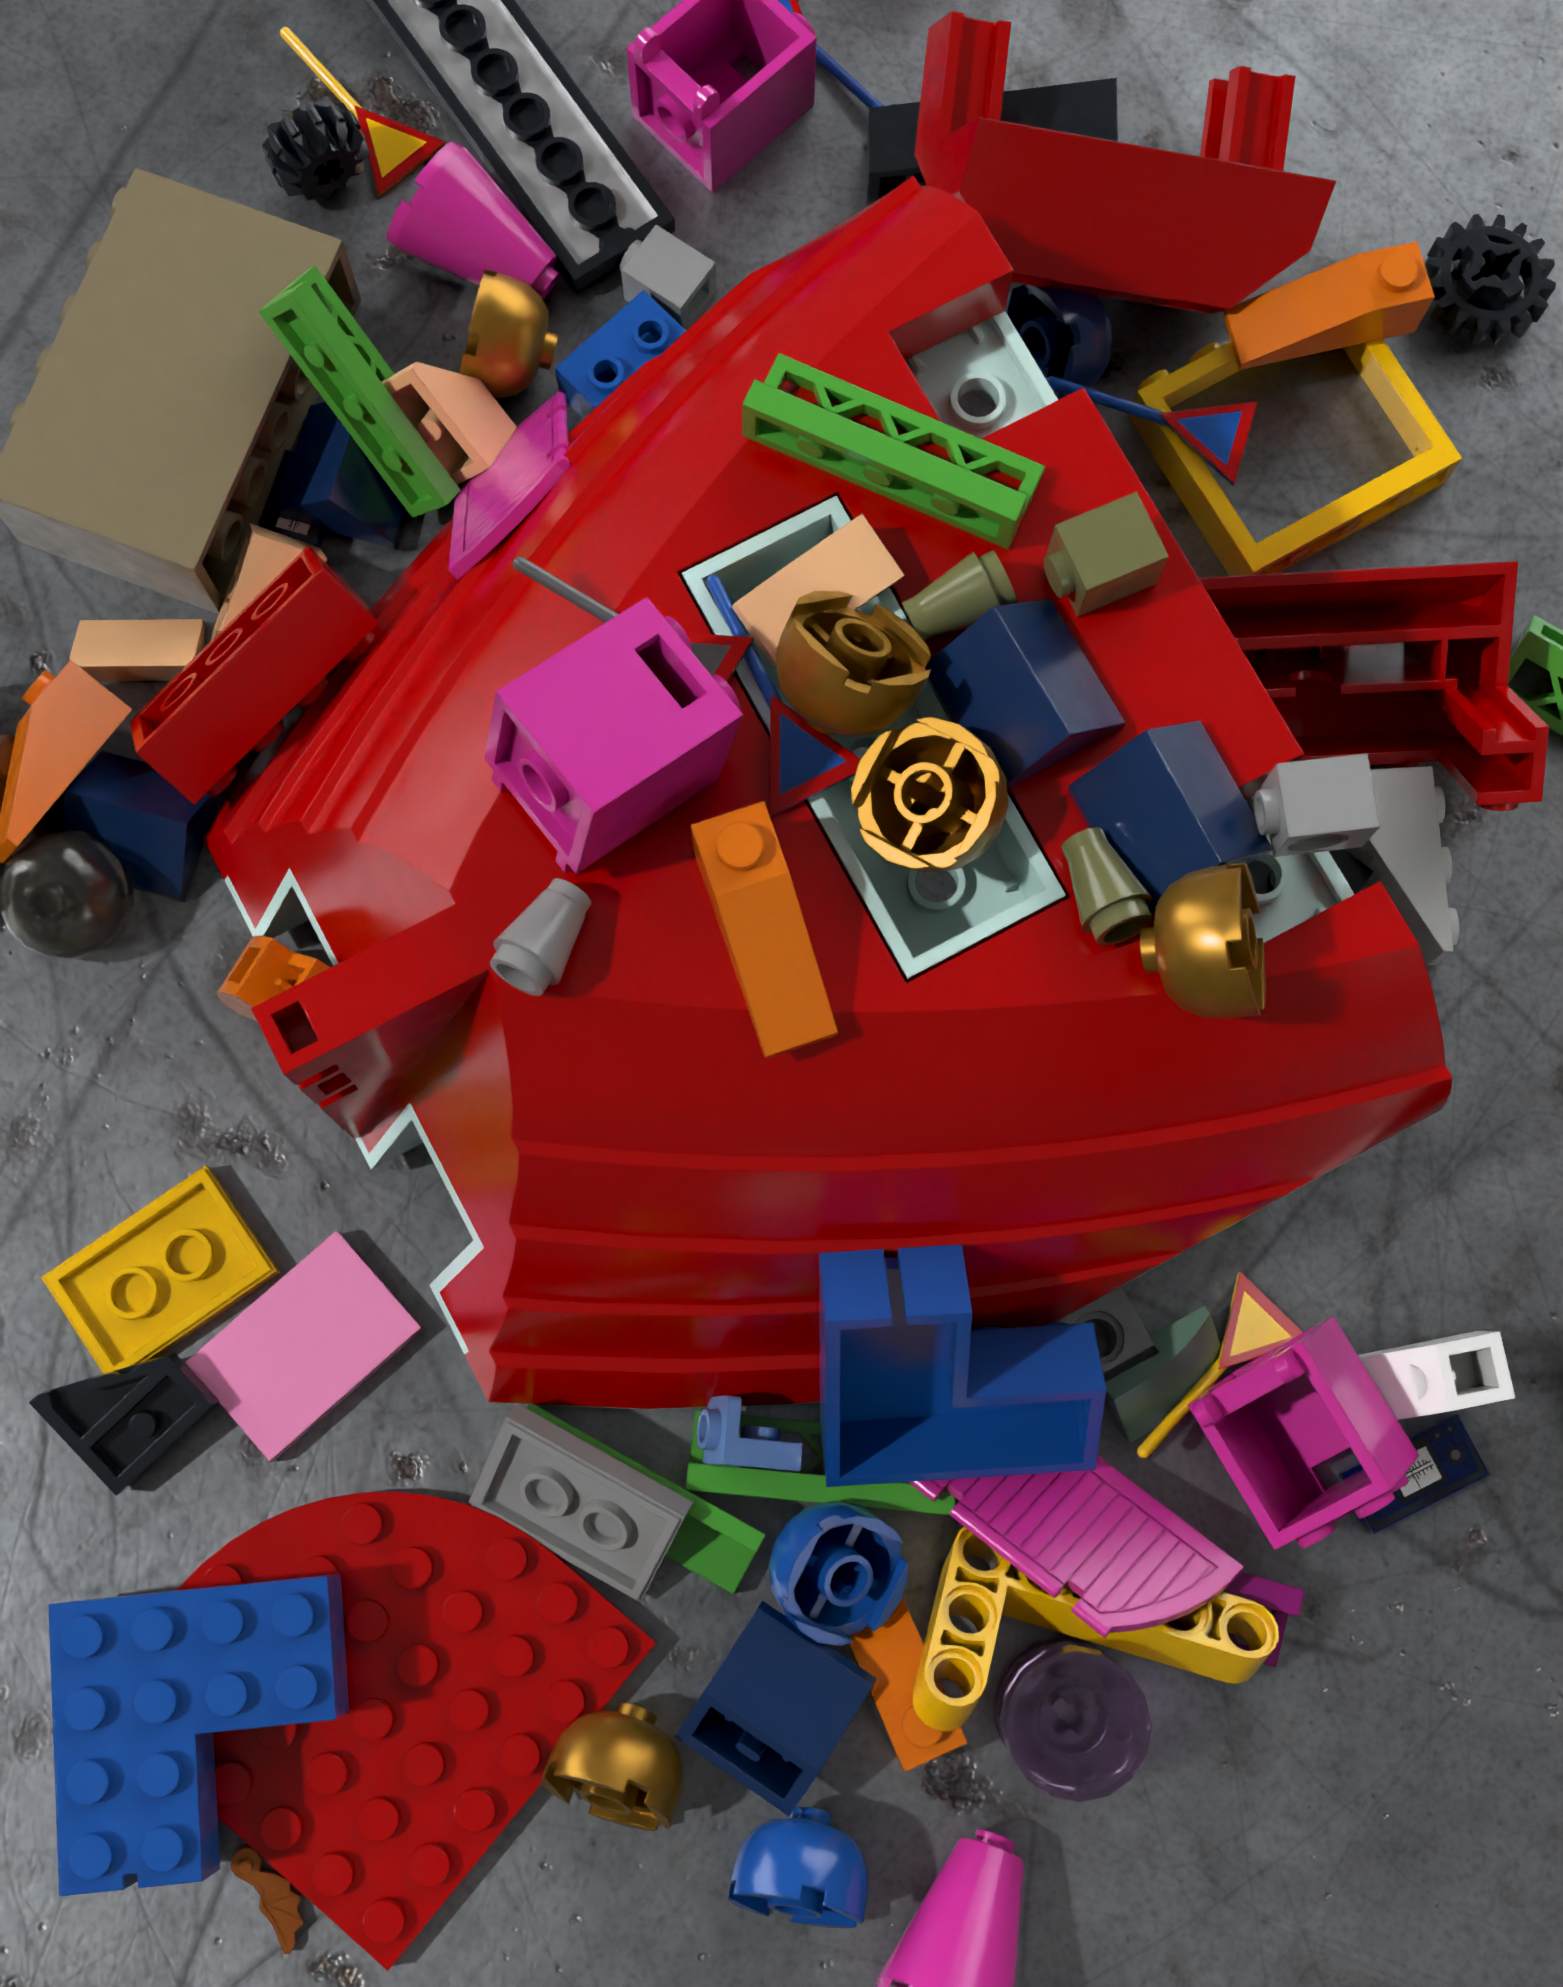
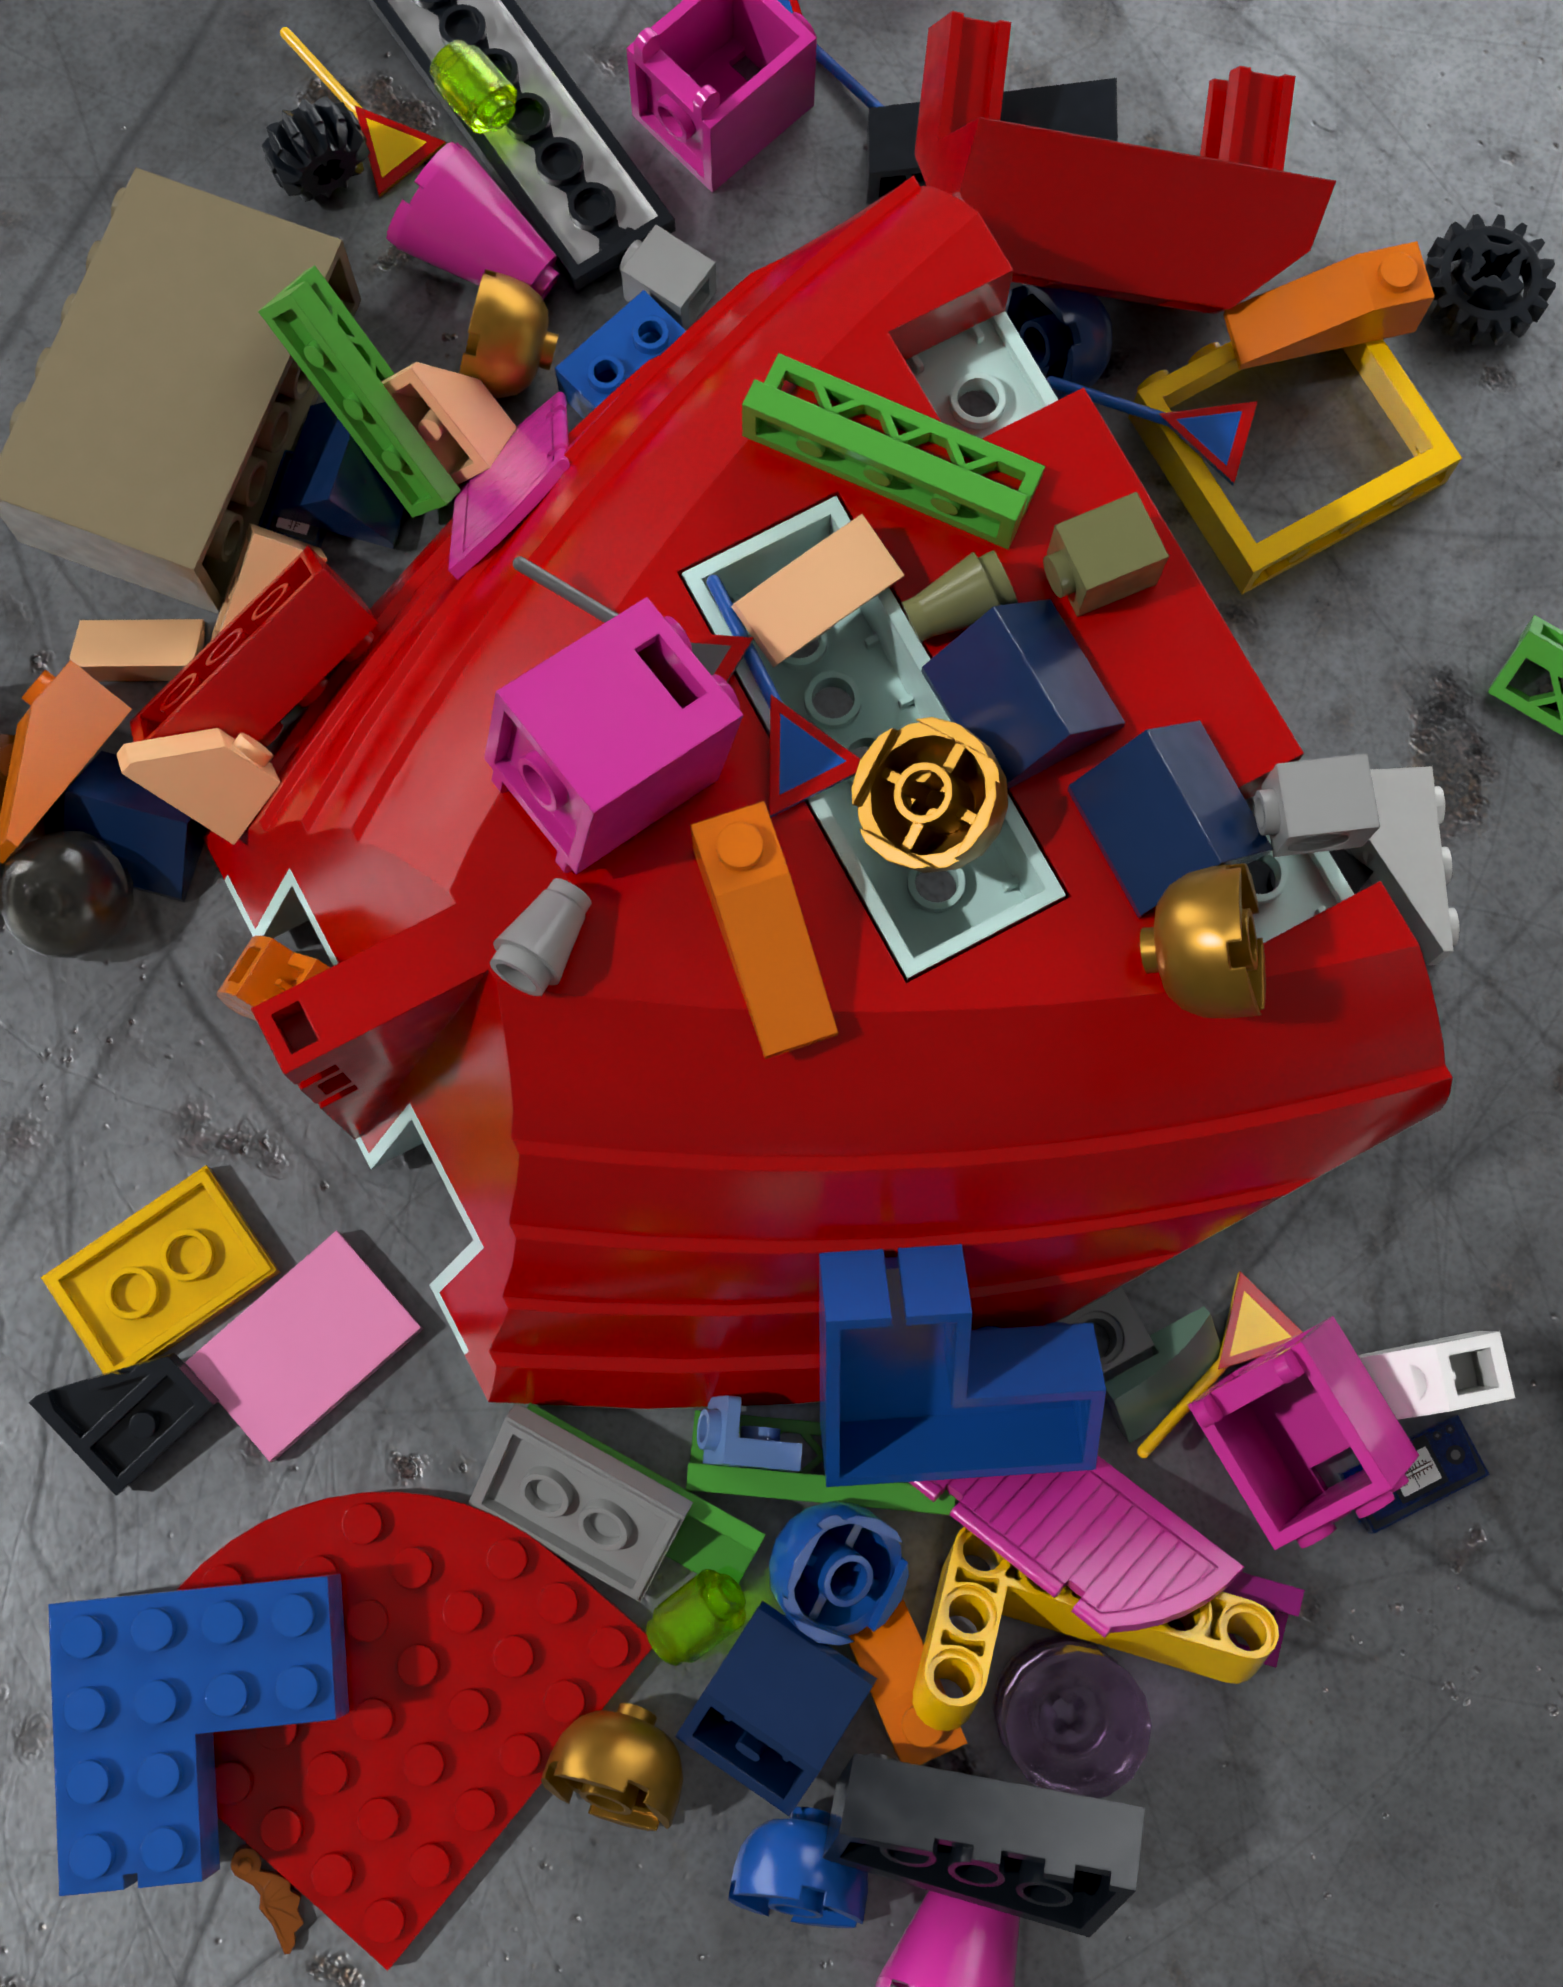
pearl gold cylinder [775,591,931,735] -> none
olive cone [1061,827,1153,946] -> none
red wedge [1198,561,1549,811] -> none
none -> light nougat slope [116,728,281,845]
none -> clear neon green brick [430,40,517,133]
none -> clear neon green brick [646,1569,746,1666]
none -> black wedge [823,1753,1145,1938]

